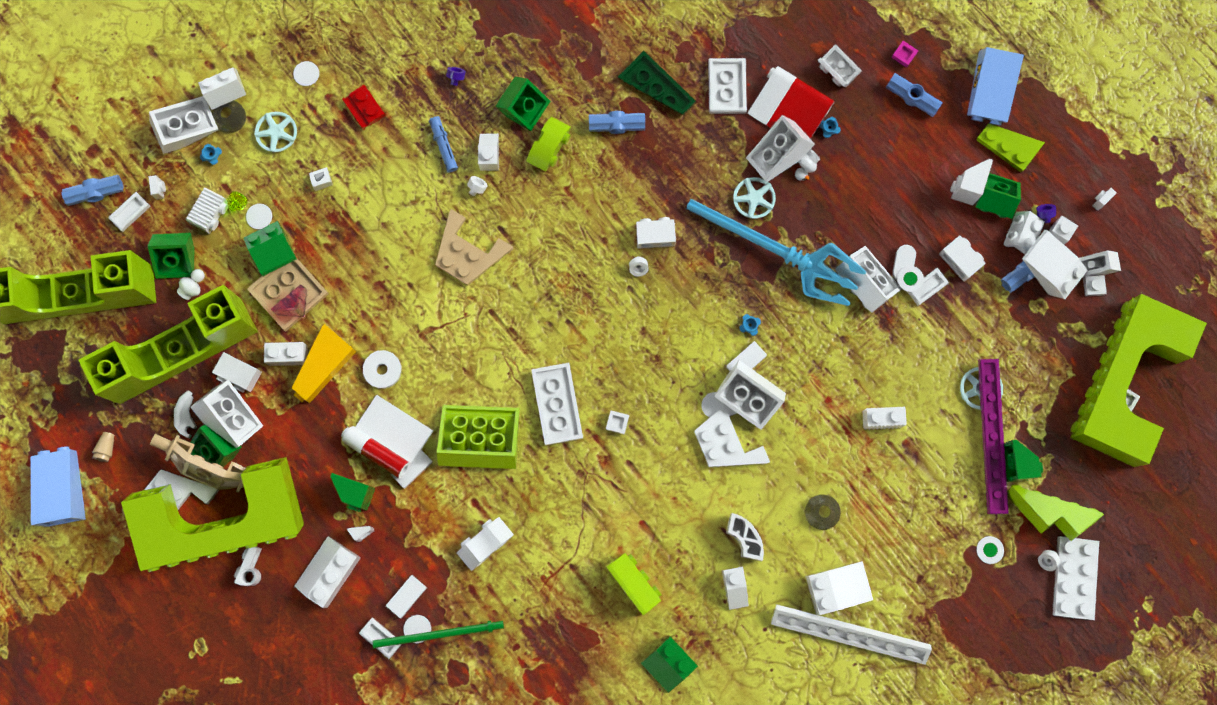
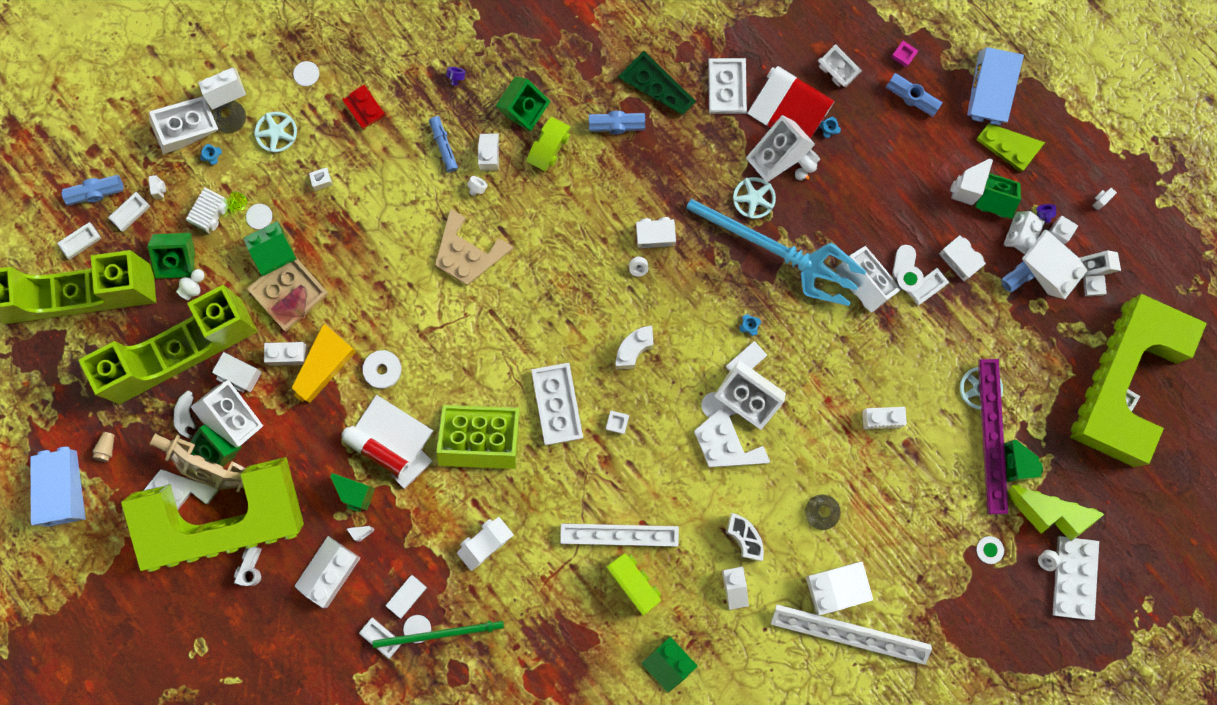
none -> white tile [57,222,102,260]
none -> white plate [561,524,679,546]
none -> white brick [616,326,653,369]

